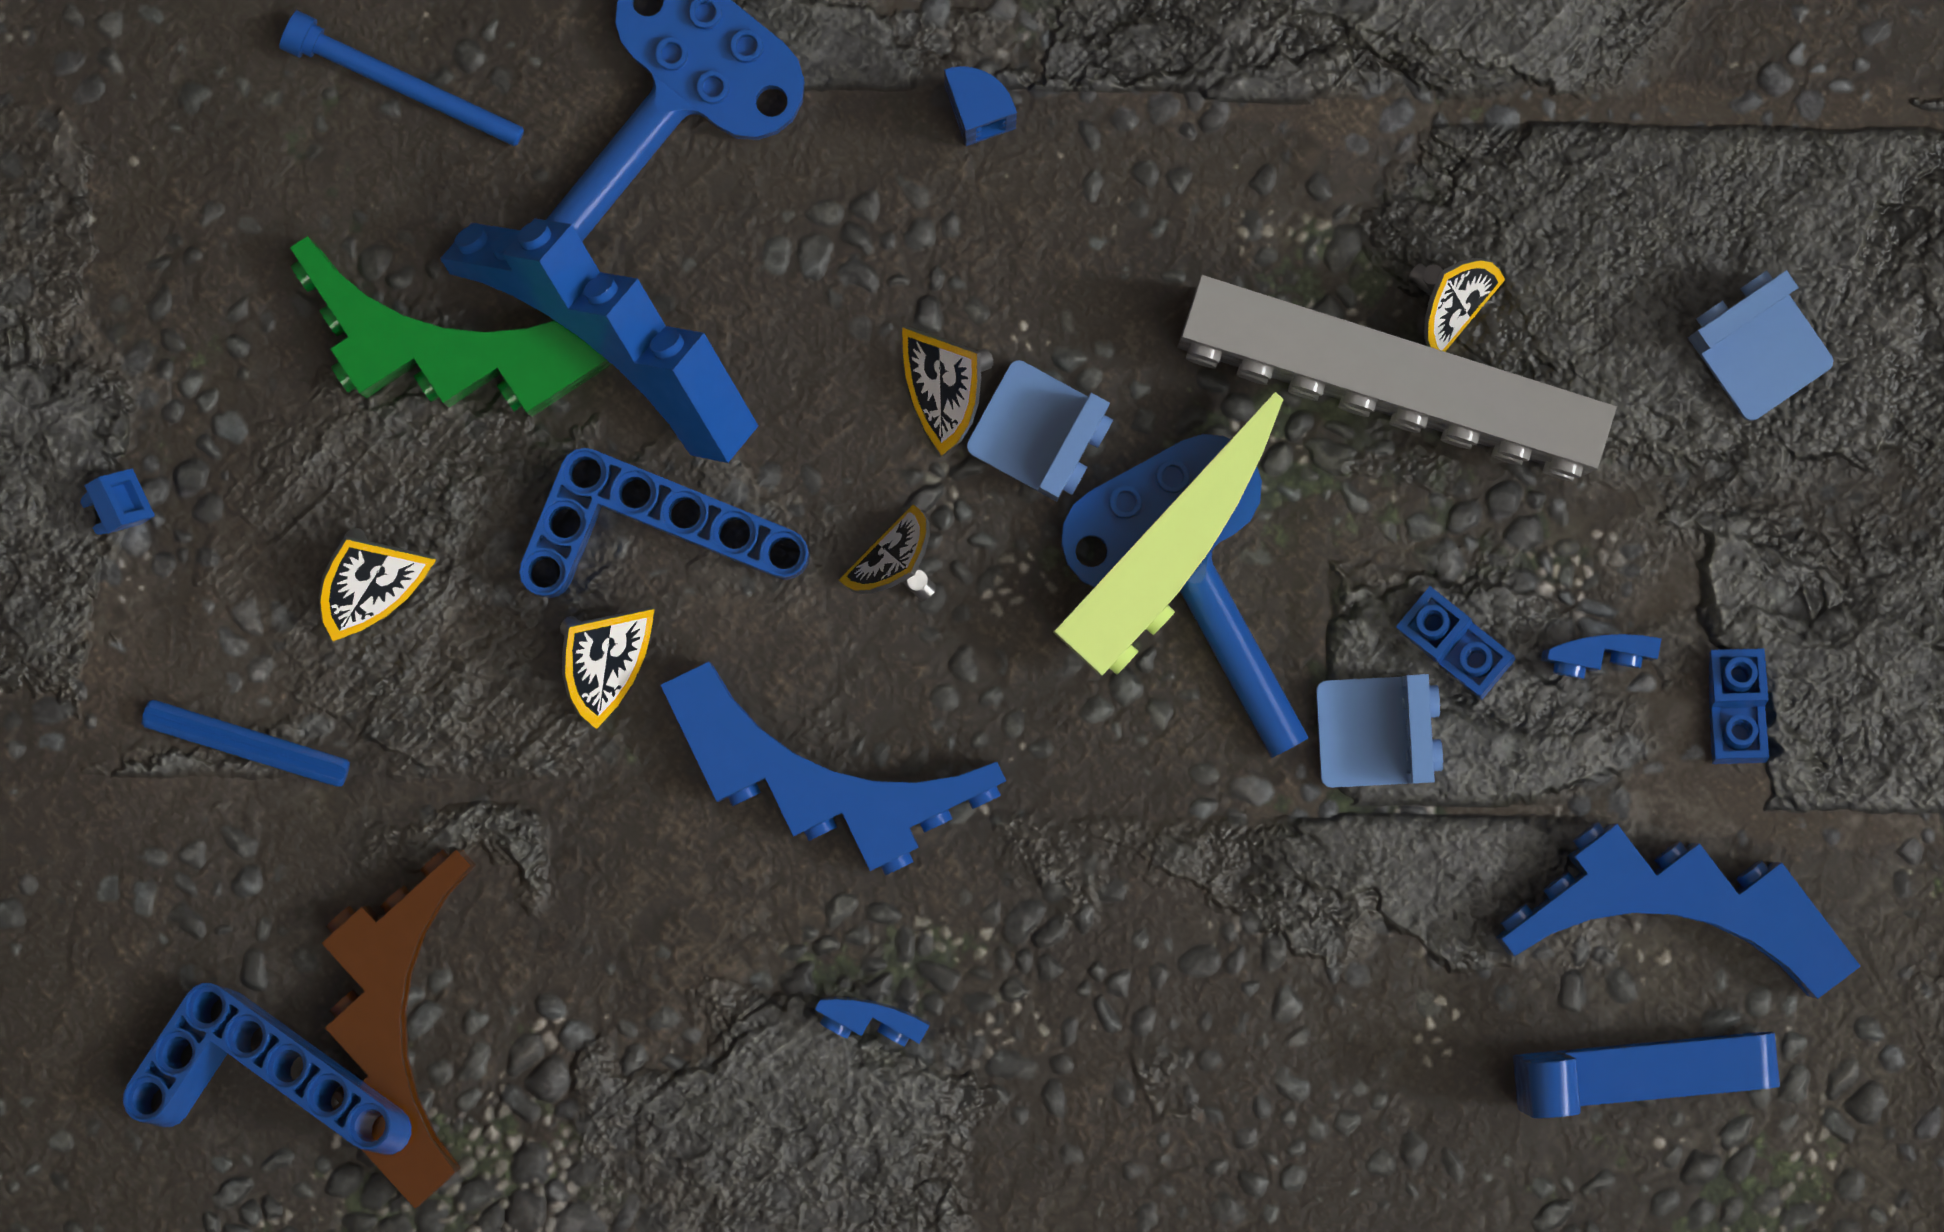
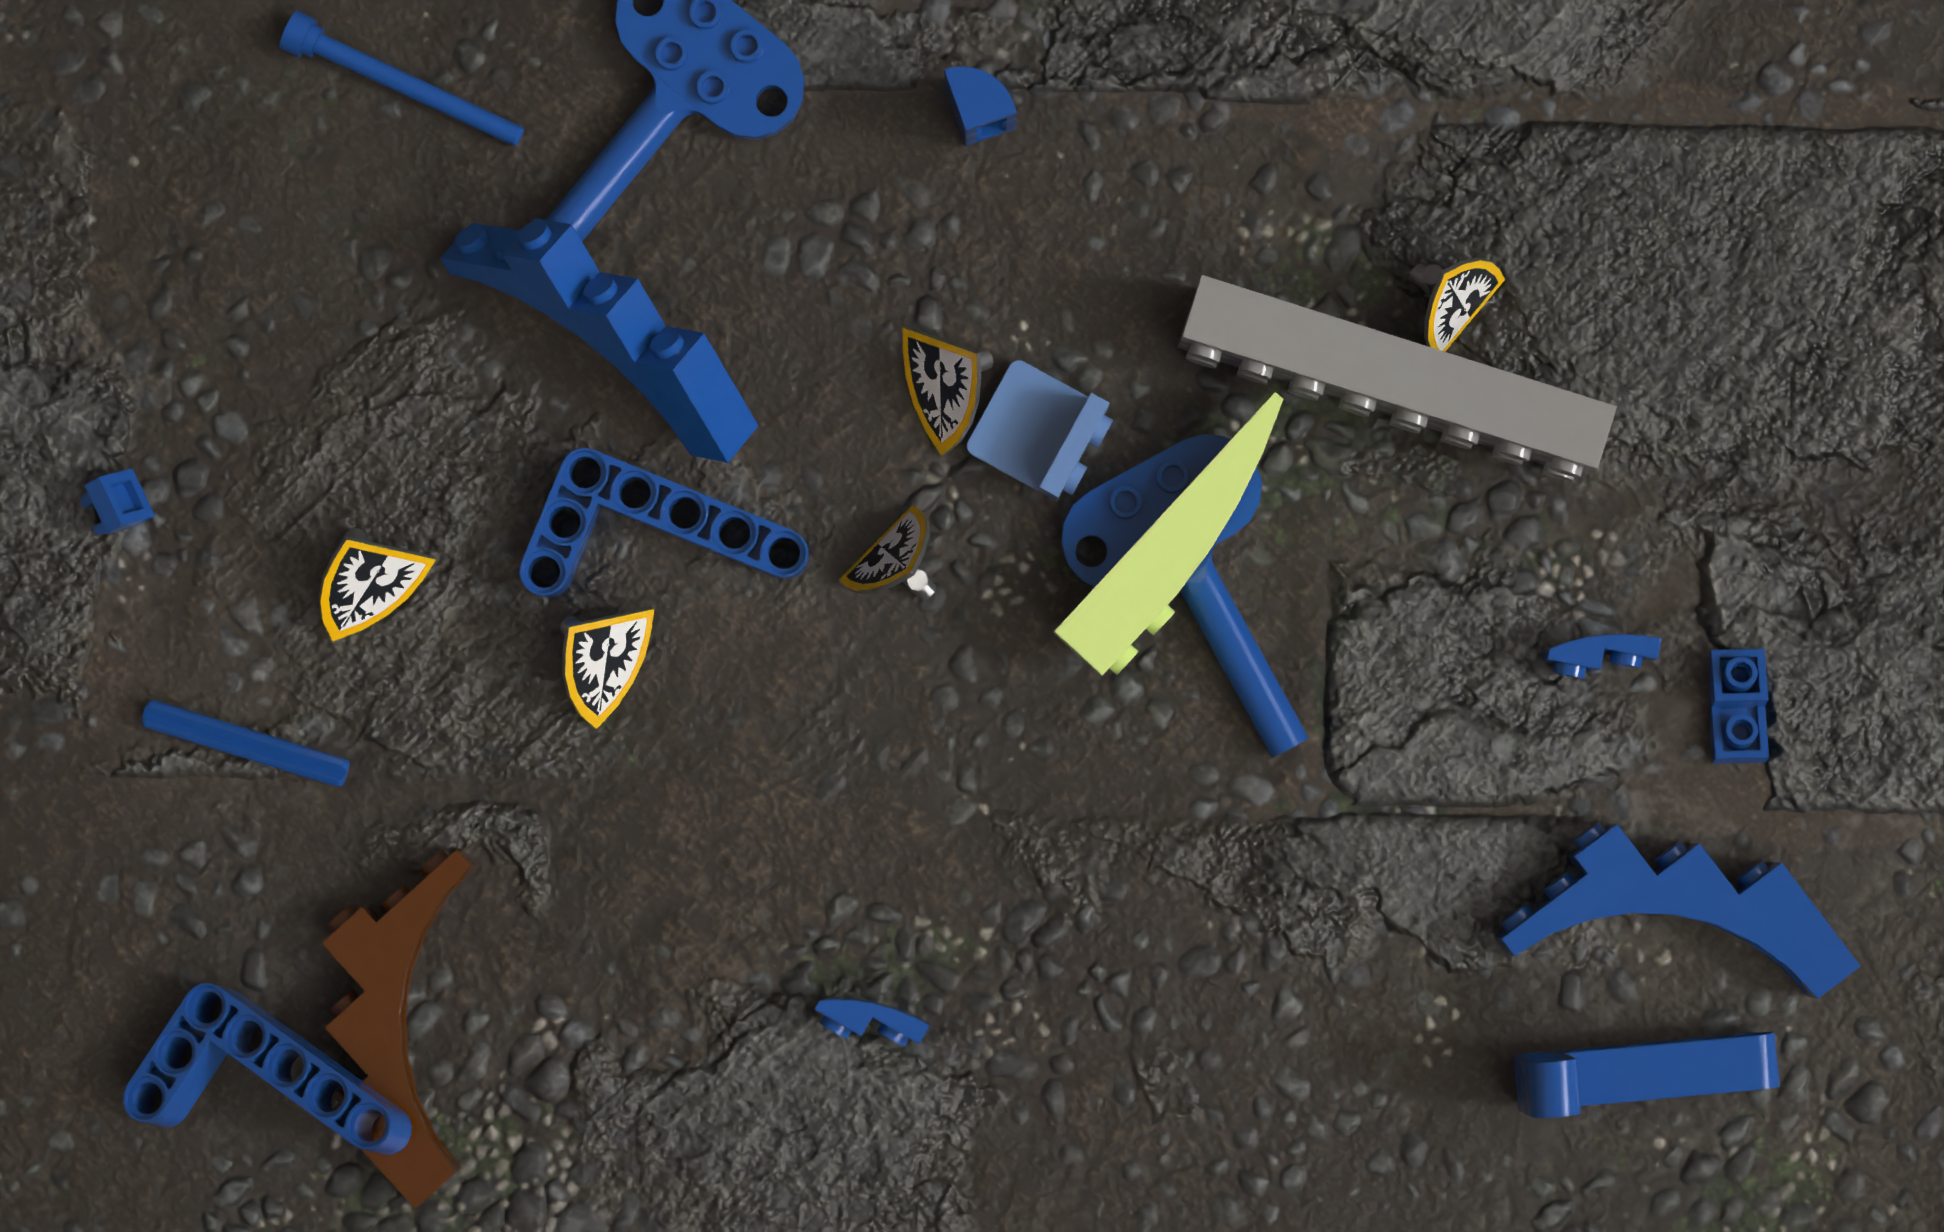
green arch [290,236,612,417] -> none
blue arch [661,662,1006,876] -> none
medium blue bracket [1316,674,1443,788] -> none
blue slope [1396,586,1516,700] -> none
medium blue bracket [1687,270,1833,421] -> none

